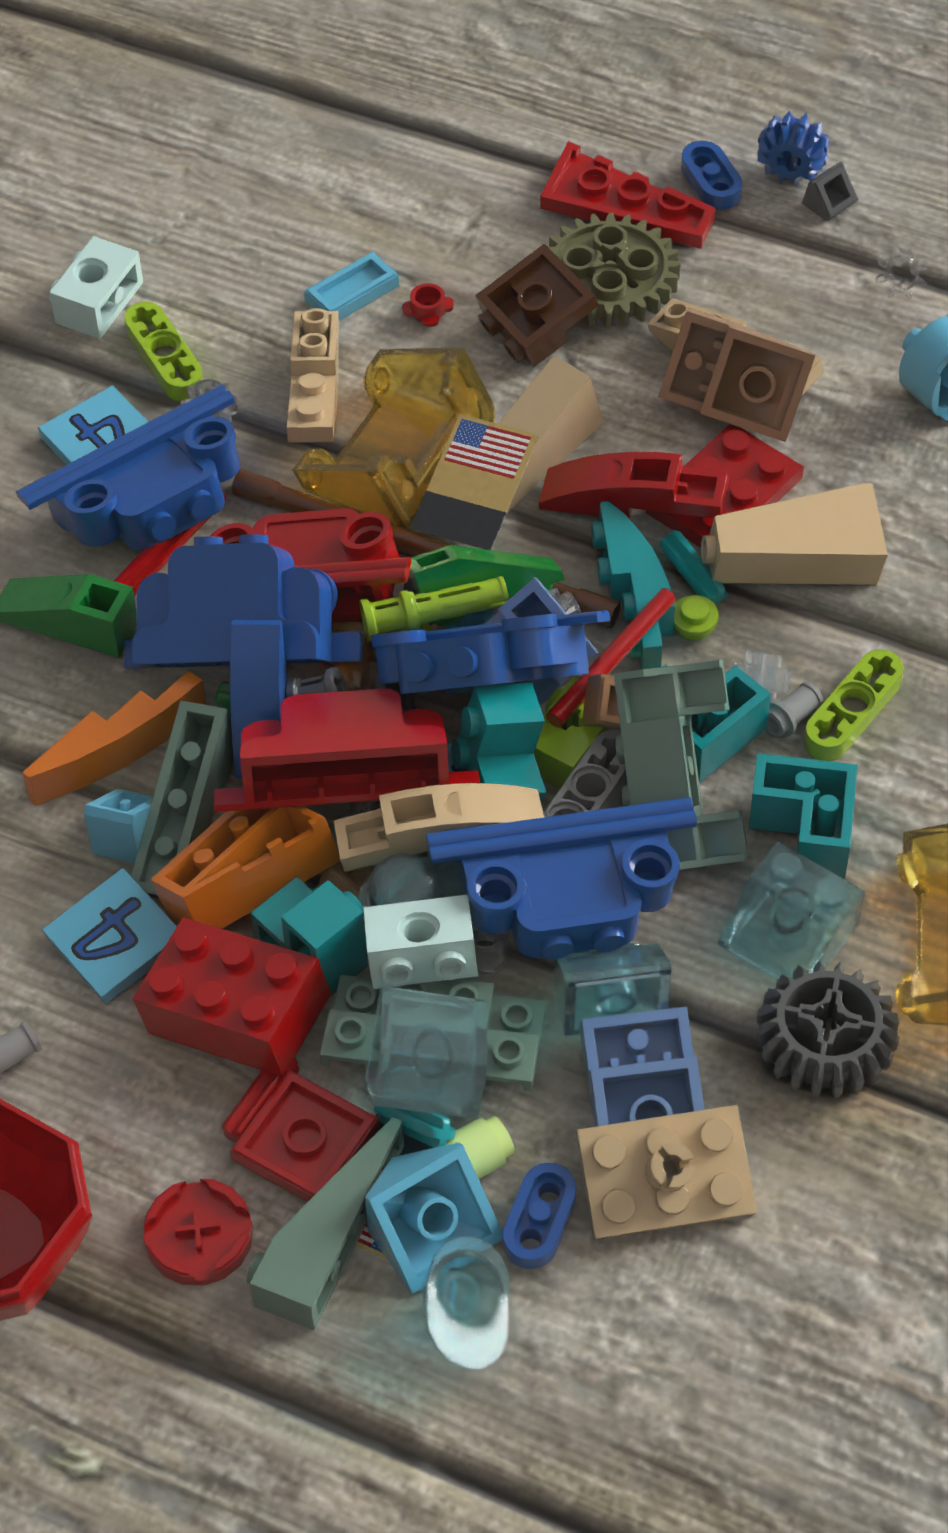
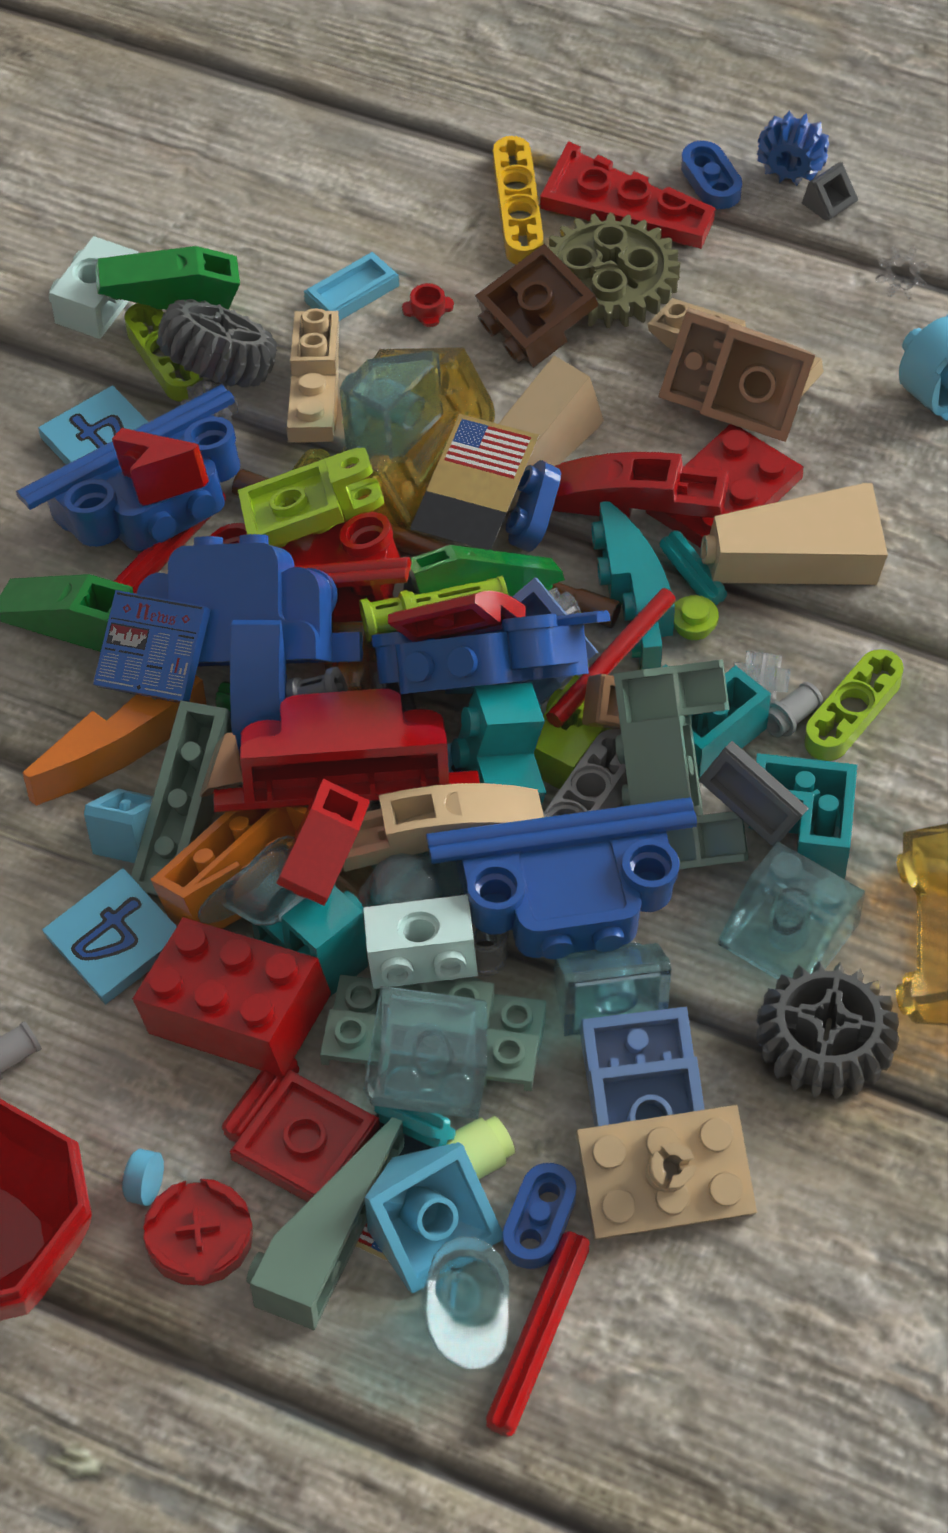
none -> blue tile [93,590,211,703]
none -> green slope [95,246,240,310]
none -> red slope [112,428,209,505]
none -> medium azure tile [122,1149,164,1206]
none -> dark grey gear [156,299,277,388]
none -> clear light blue piece [198,835,304,926]
none -> medium nougat slope [200,733,242,797]
none -> lime plate [238,448,385,548]
none -> red slope [276,779,370,906]
none -> clear light blue slope [339,350,443,472]
none -> red slope [388,591,526,642]
none -> red axle [486,1231,590,1437]
none -> yellow beam [493,136,544,265]
none -> blue plate [506,460,561,552]
none -> dark grey tile [698,741,809,848]

